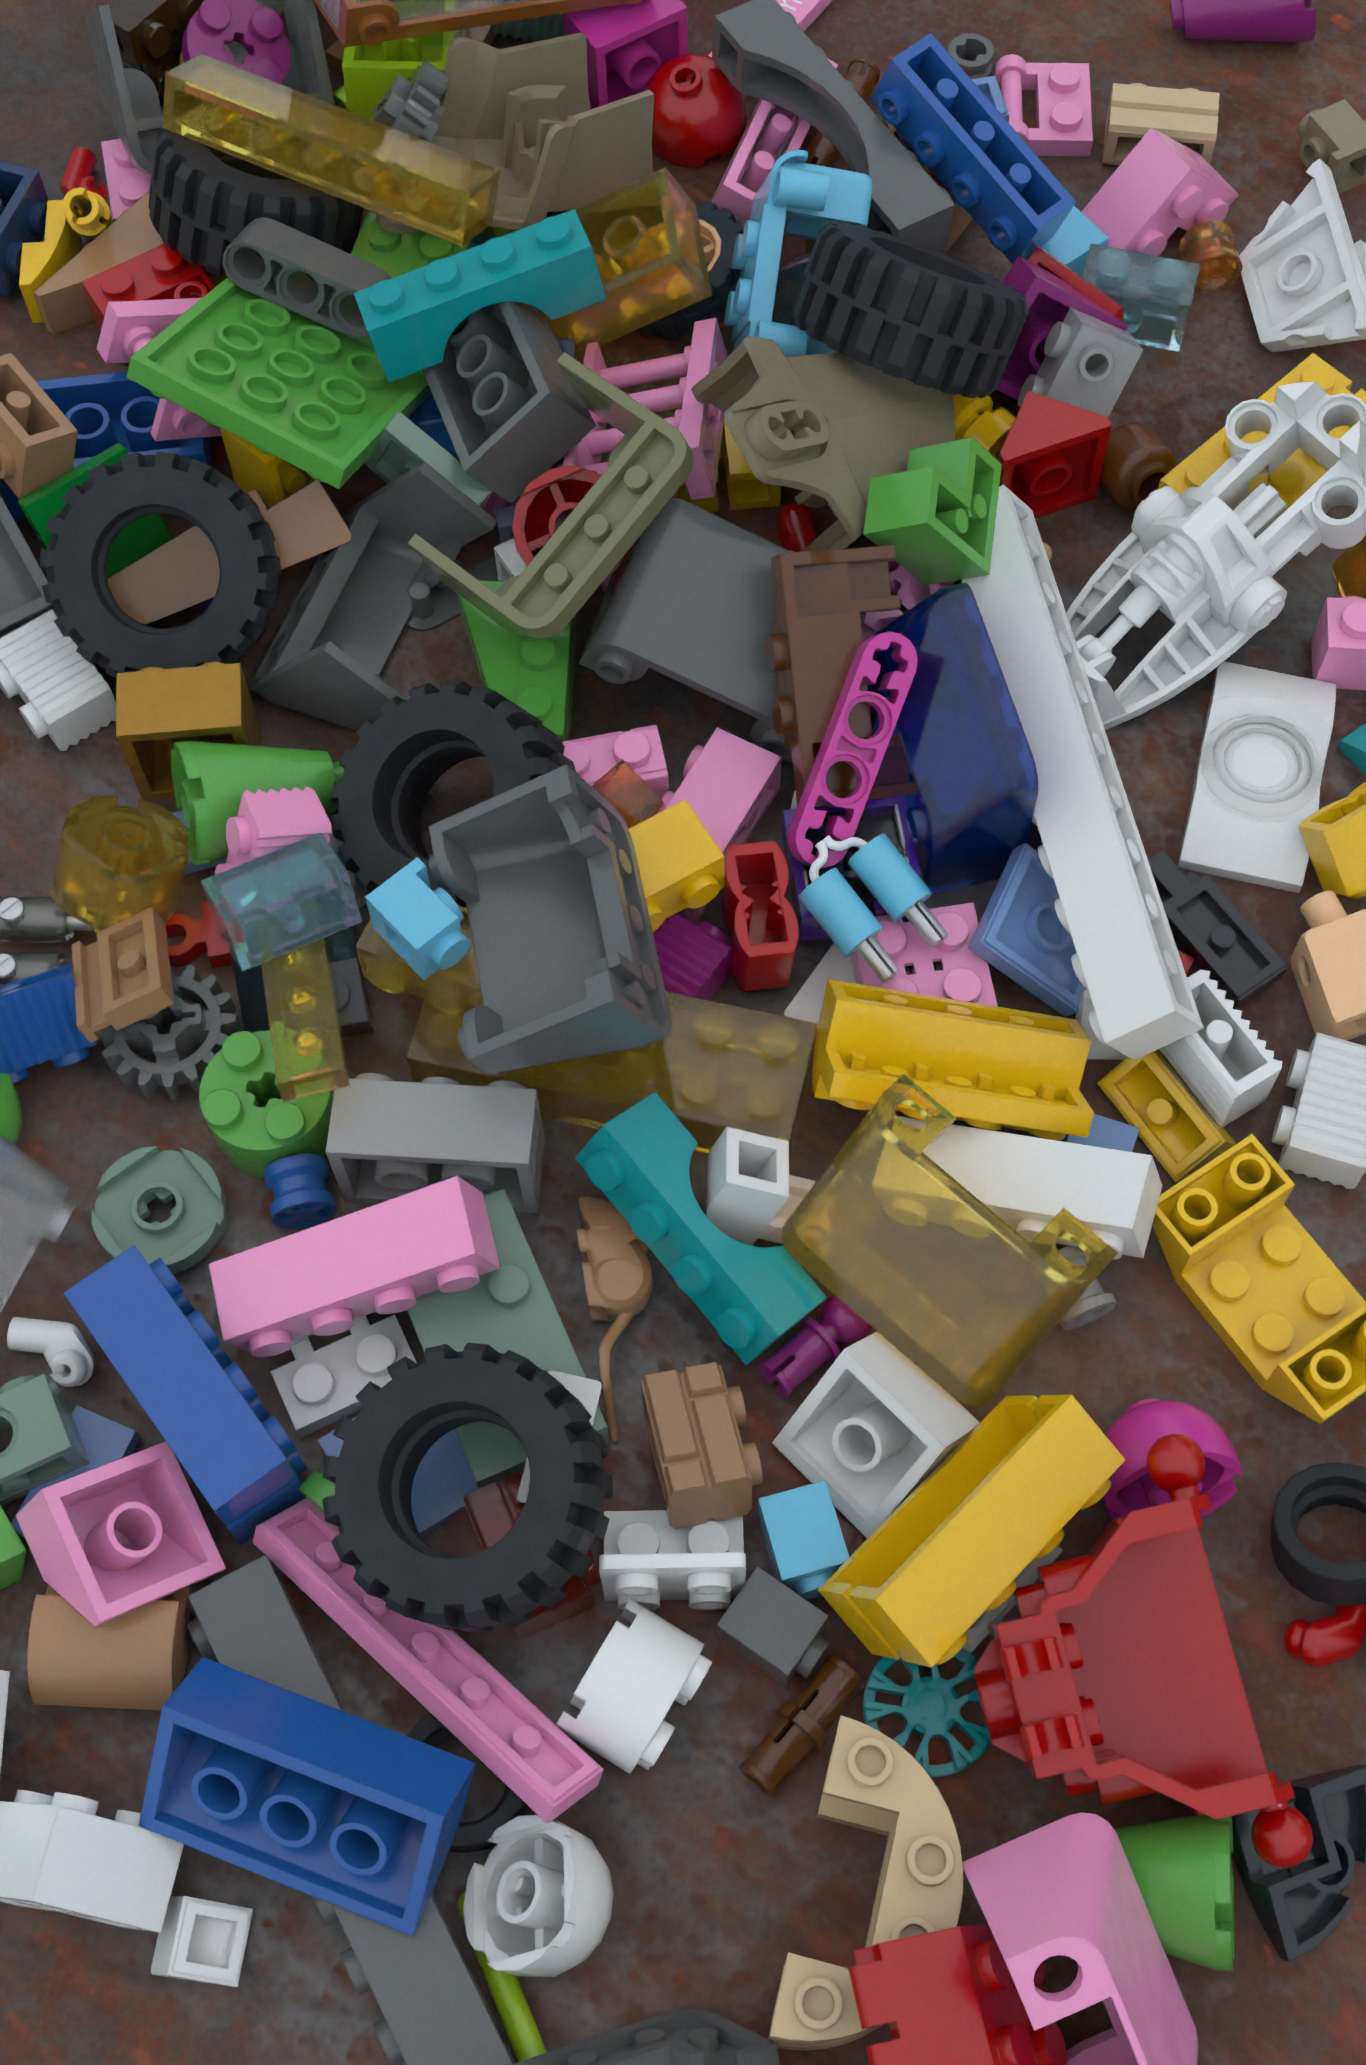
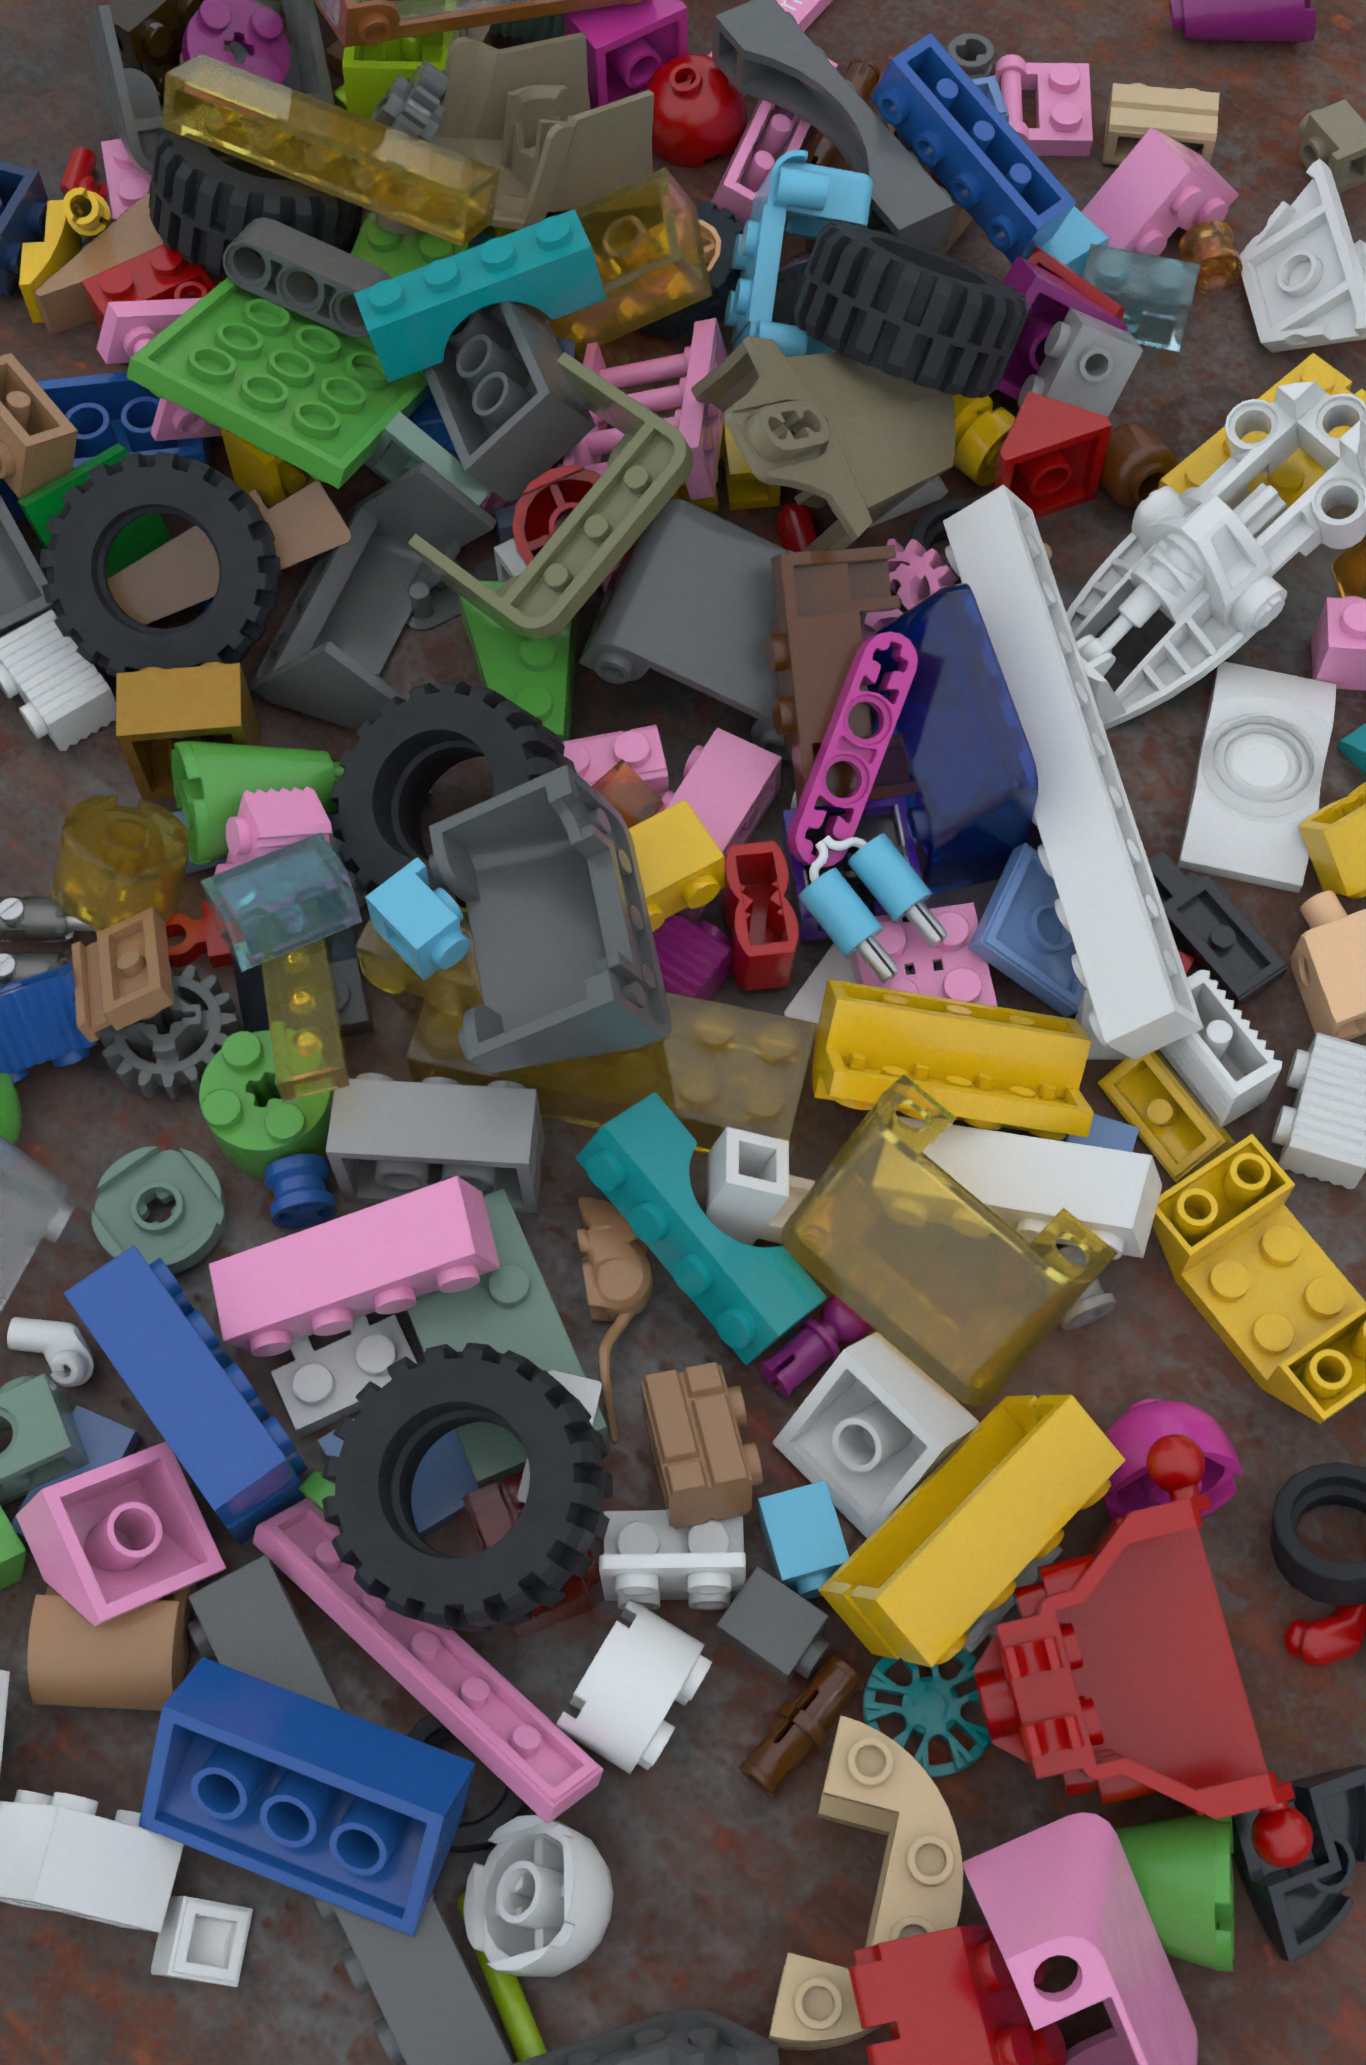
bright green brick [863,437,1002,585] -> none

